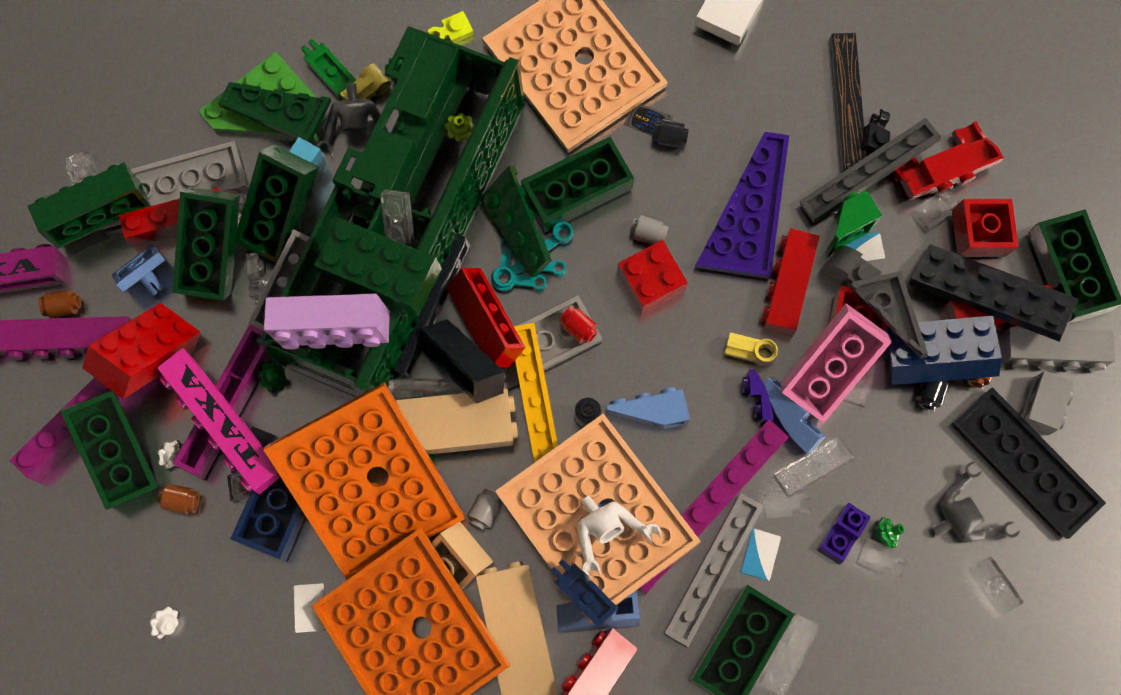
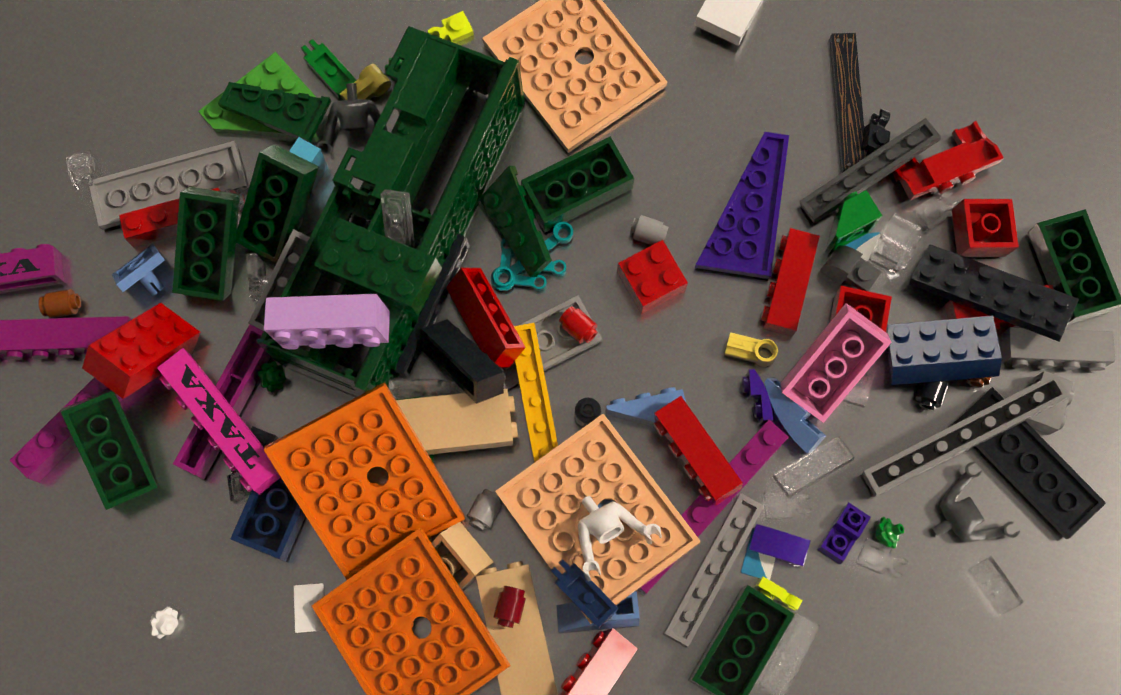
dark green brick [27,162,151,249] -> none
white plant [157,440,184,469] -> none
dark orange brick [157,484,200,514] -> none
lime plant [444,113,475,142] -> none
black sticker [624,104,673,136] -> none
black brick [652,119,689,148] -> none
dark grey wing [851,271,928,358] -> none
none -> dark red brick [493,586,526,628]
none -> red brick [653,396,743,506]
none -> dark purple slope [749,524,811,567]
none -> neon yellow plate [754,577,803,611]
none -> light grey brick [862,373,1070,497]
none -> clear brick [869,213,922,274]

